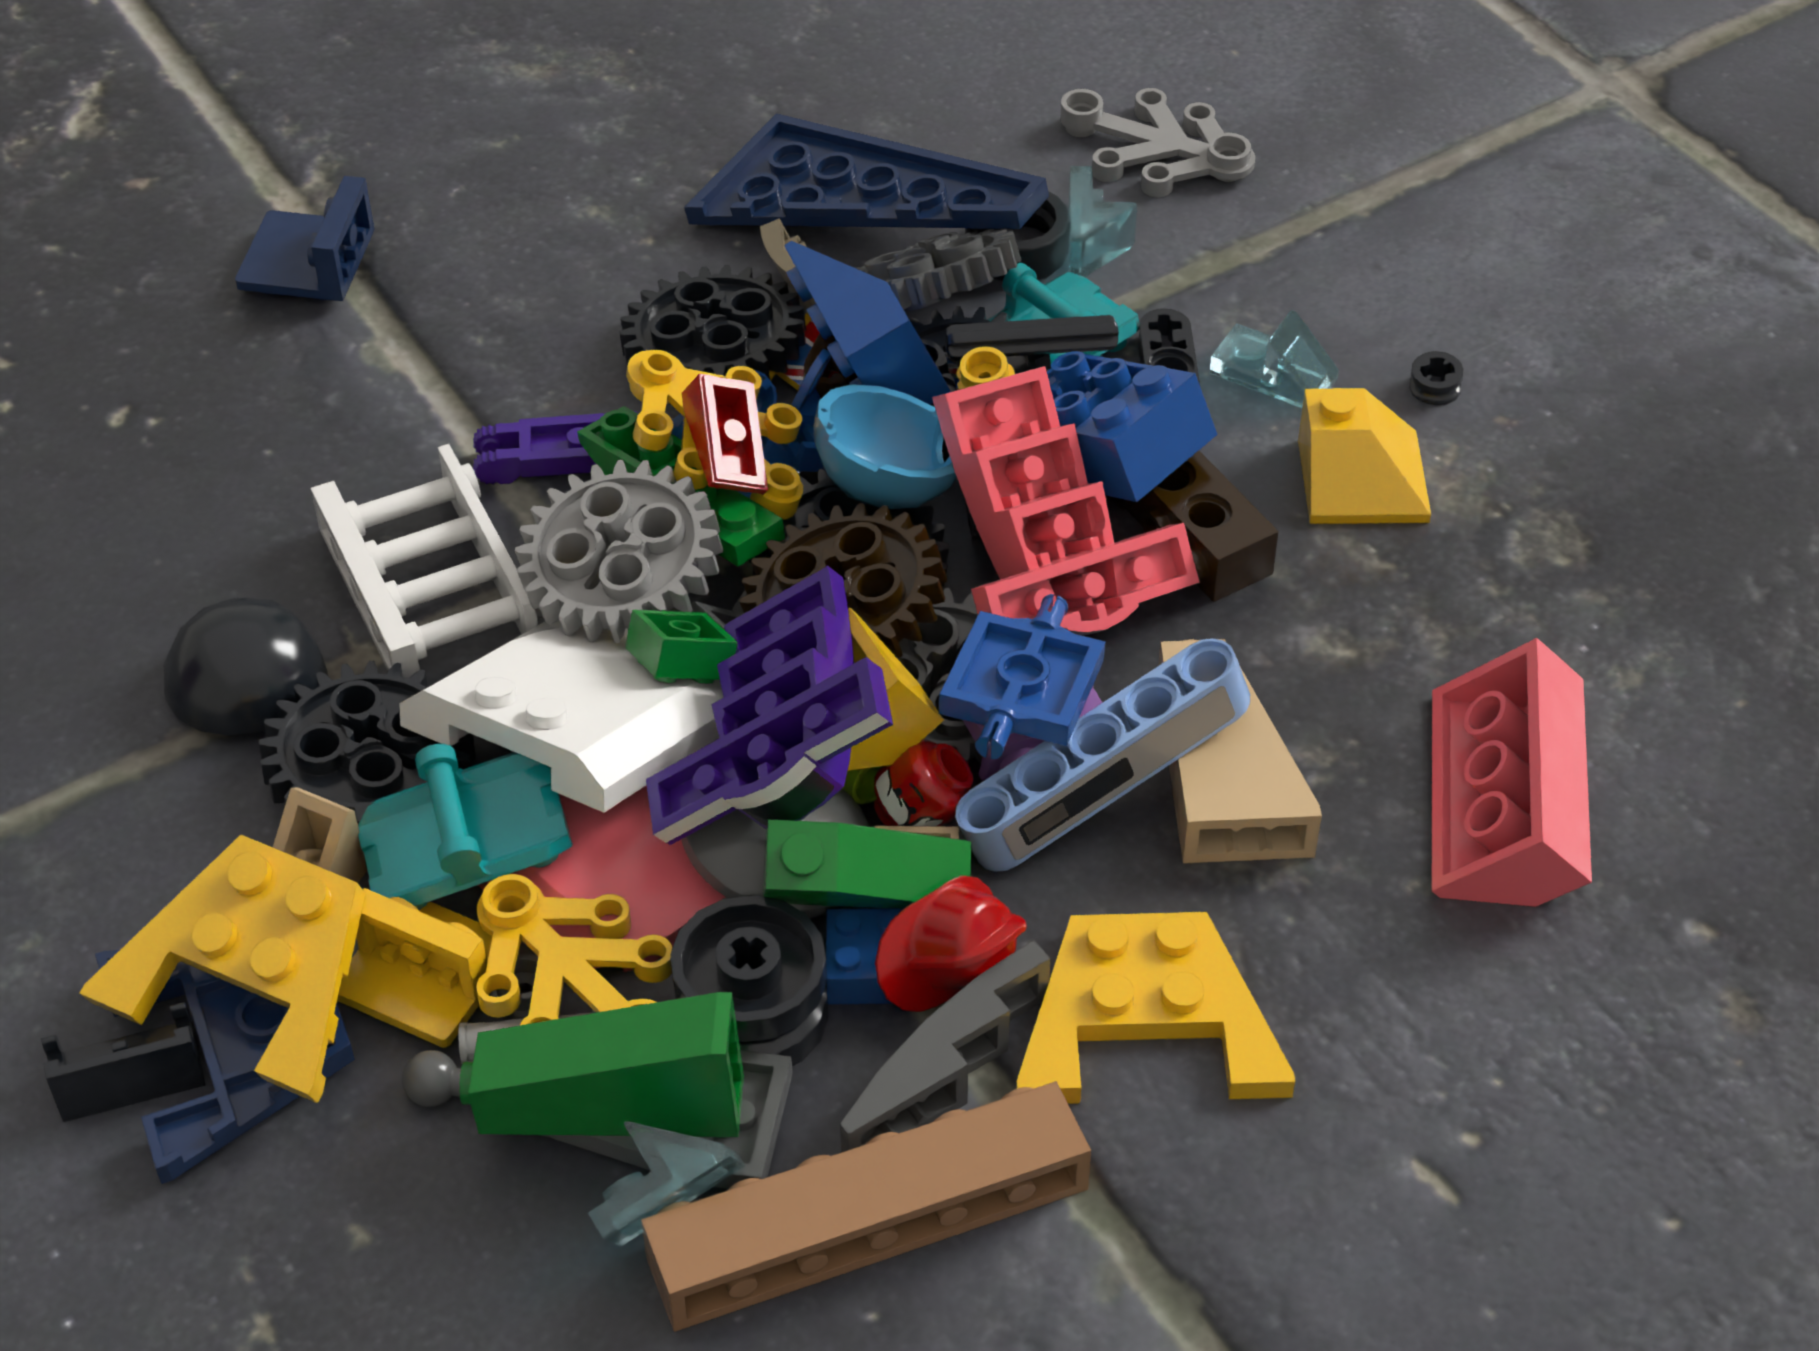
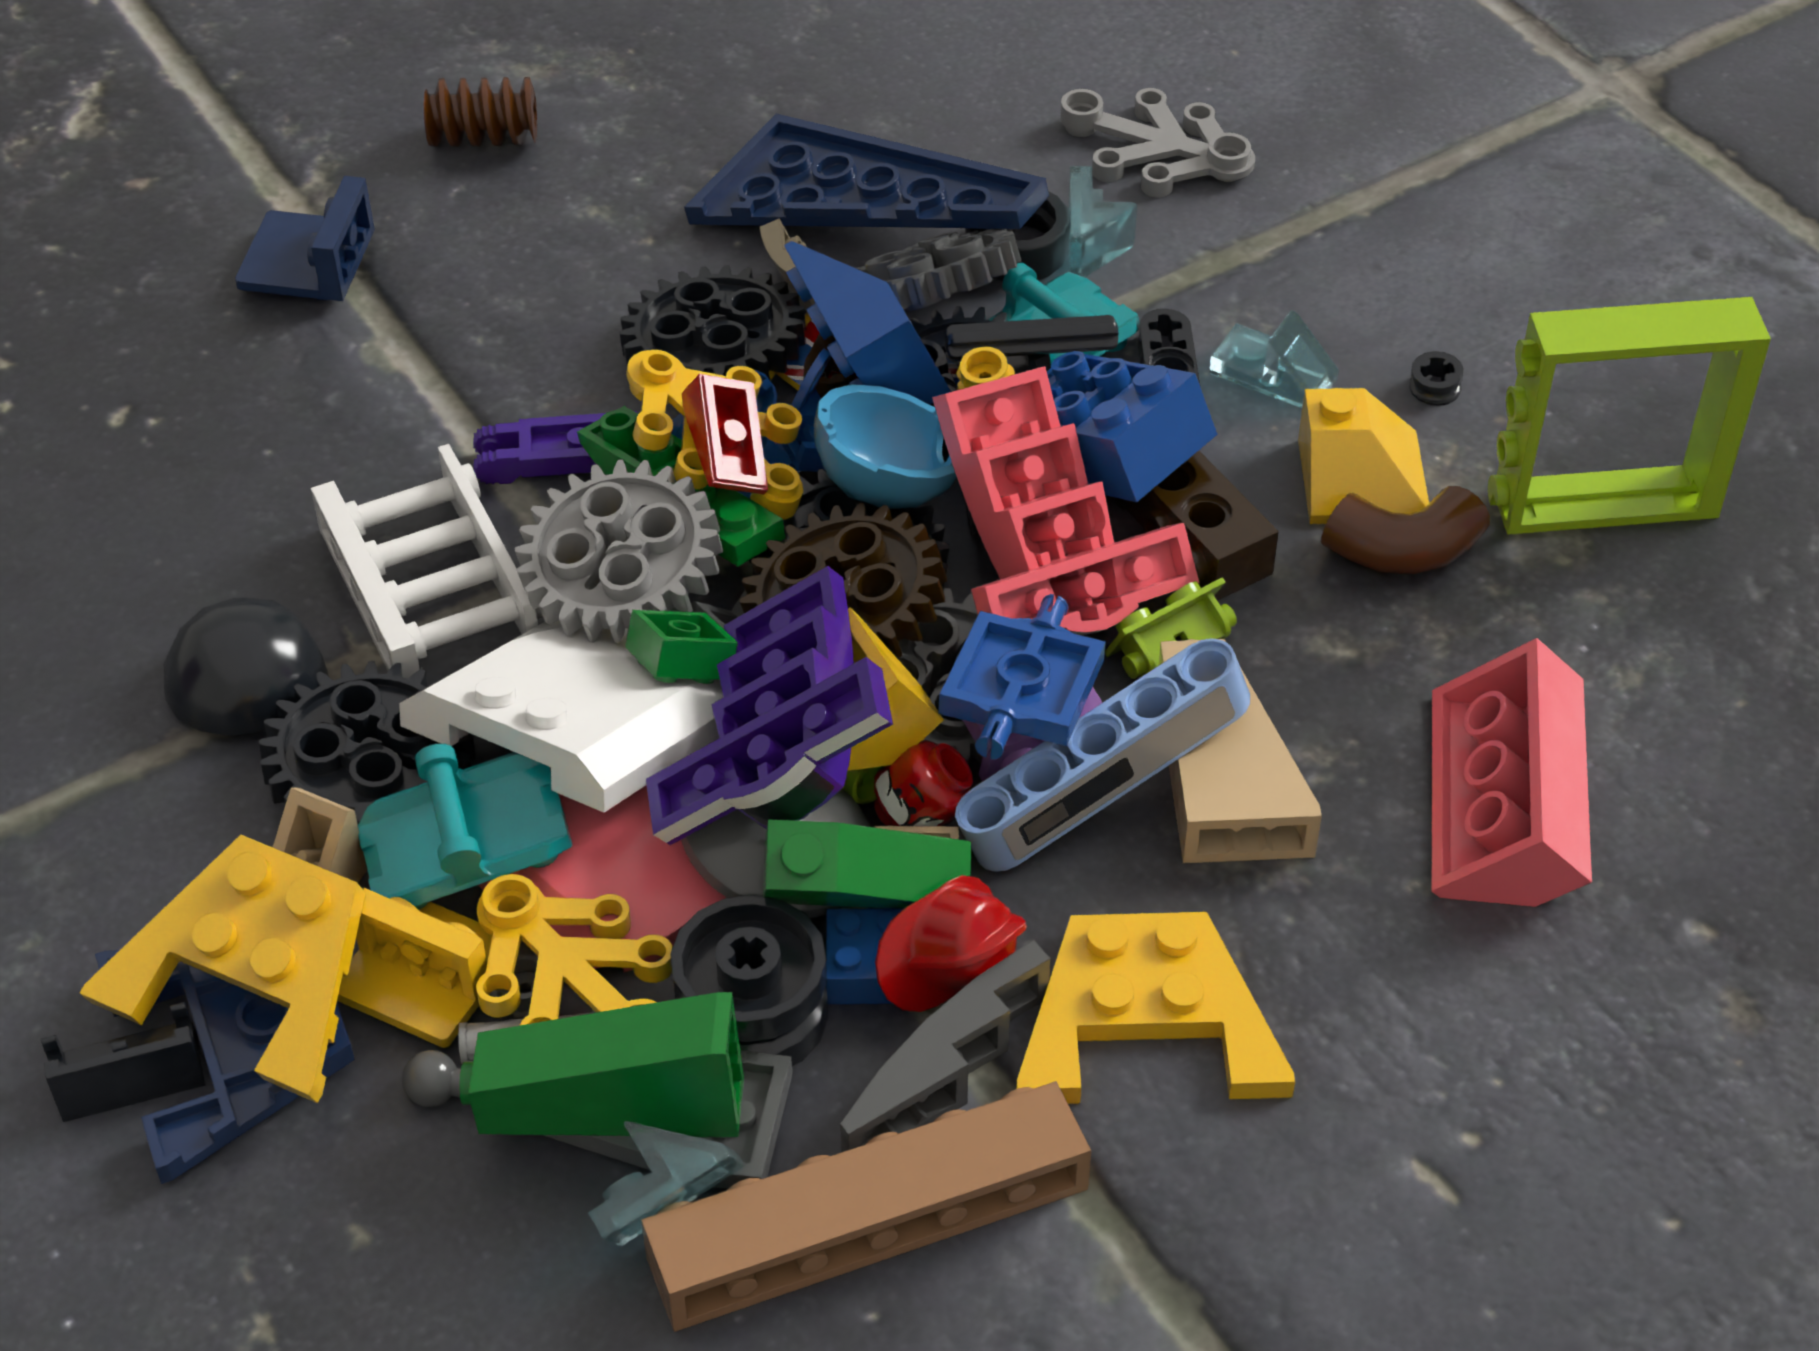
none -> reddish brown piece [423,77,537,147]
none -> lime hinge [1104,577,1237,679]
none -> reddish brown cylinder [1321,486,1490,575]
none -> lime window [1488,296,1771,535]

